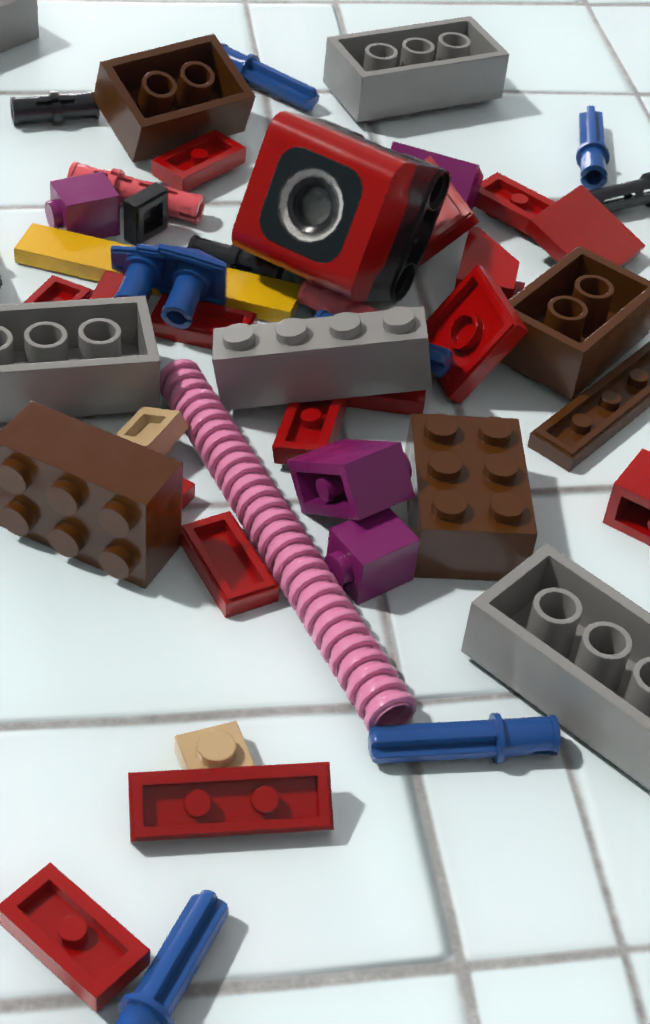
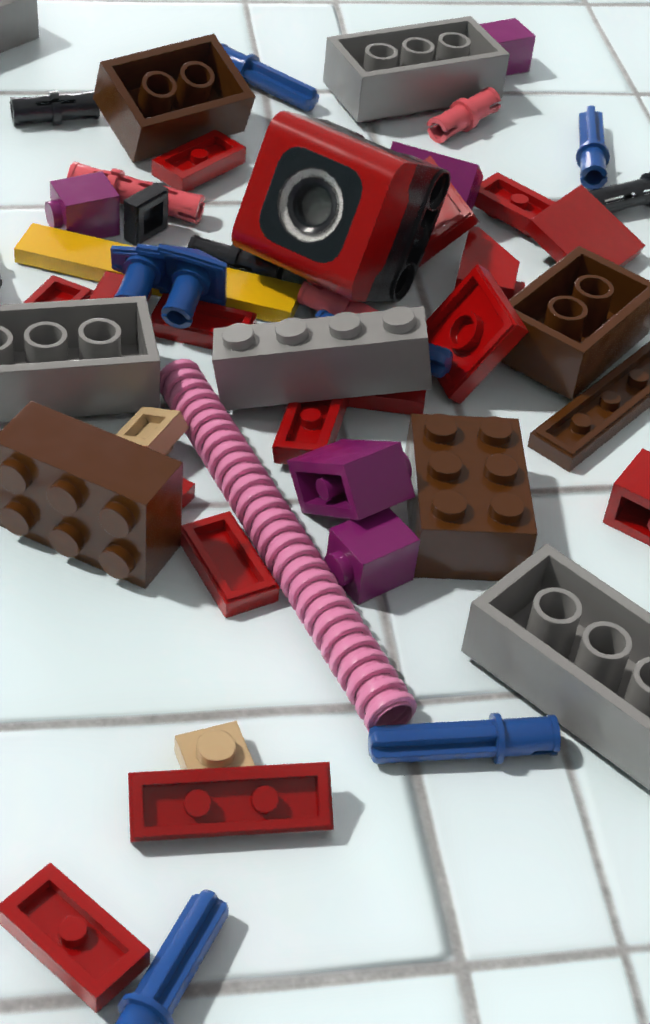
none -> coral pin [427,87,501,143]
none -> magenta brick [480,18,536,76]

